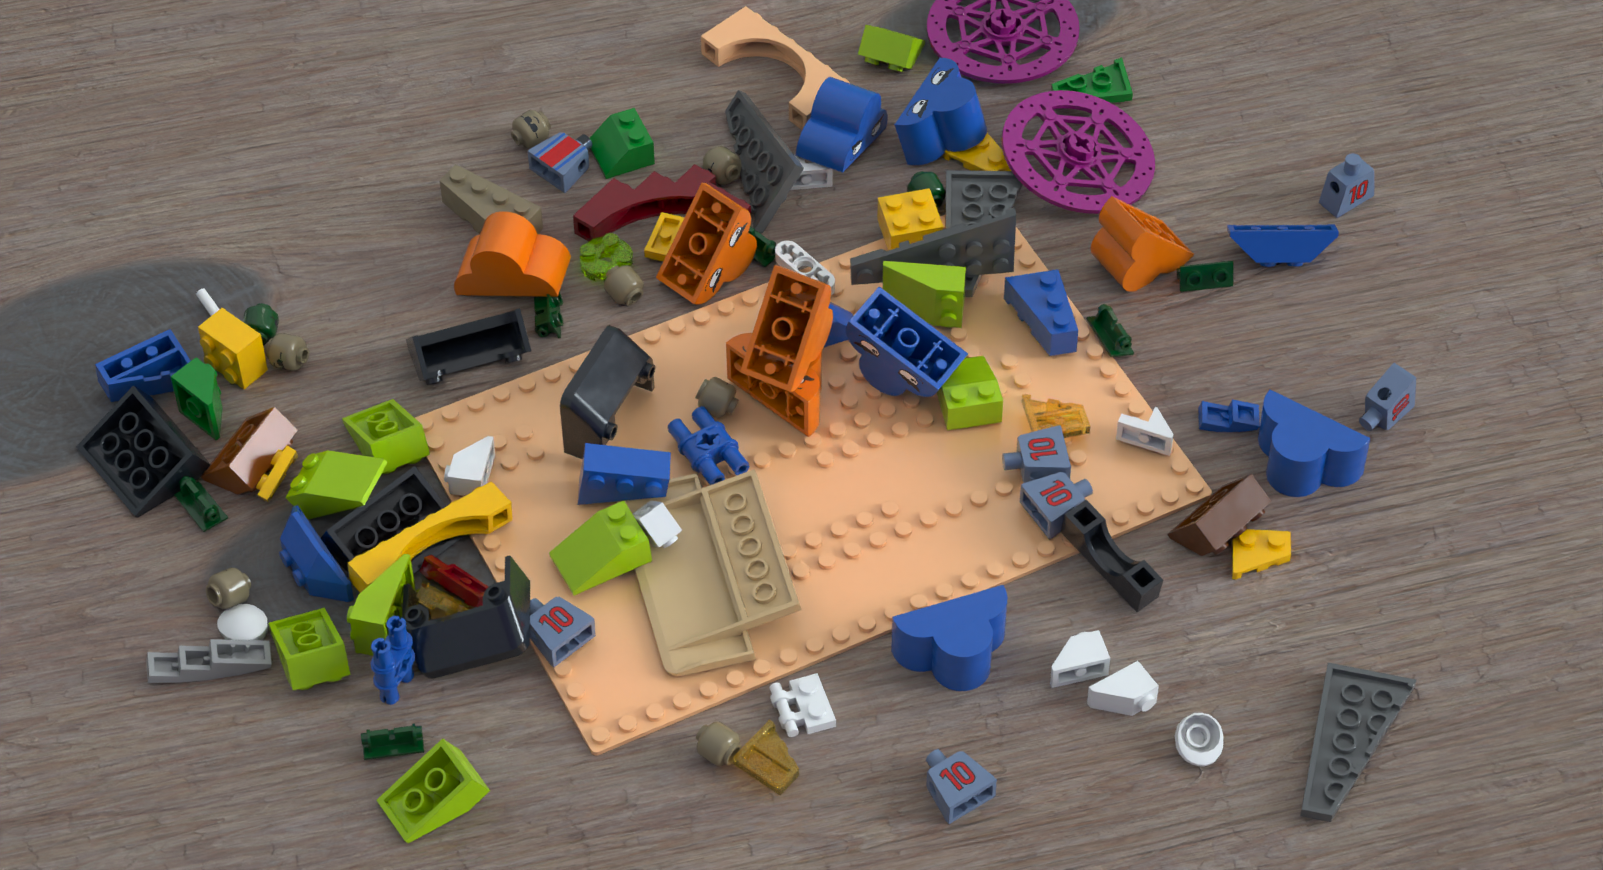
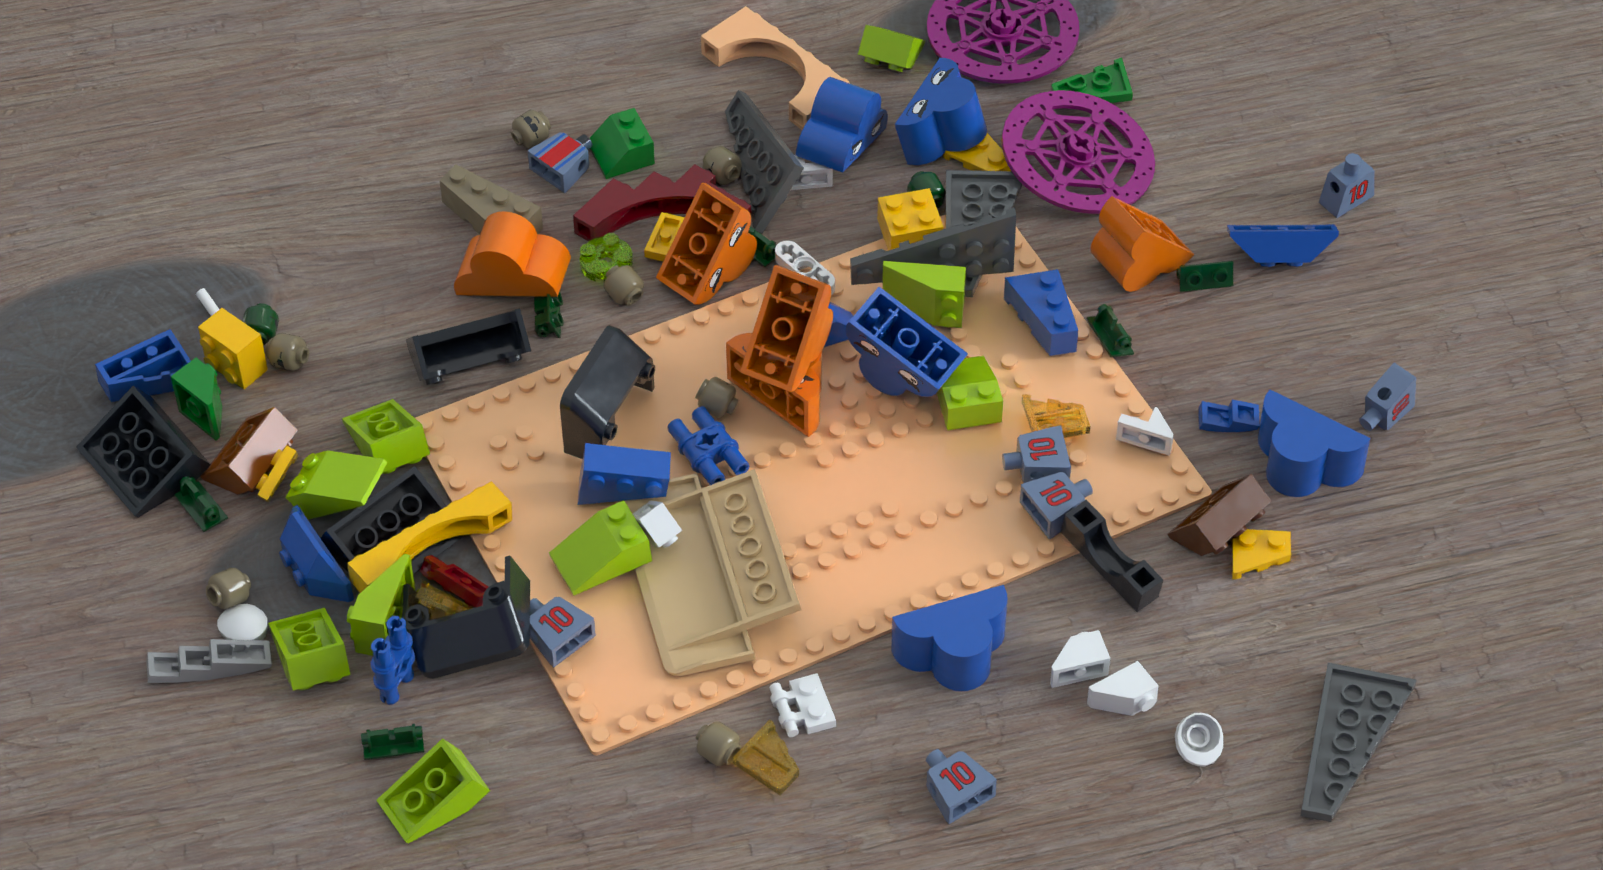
white slope [444,436,496,496] -> none

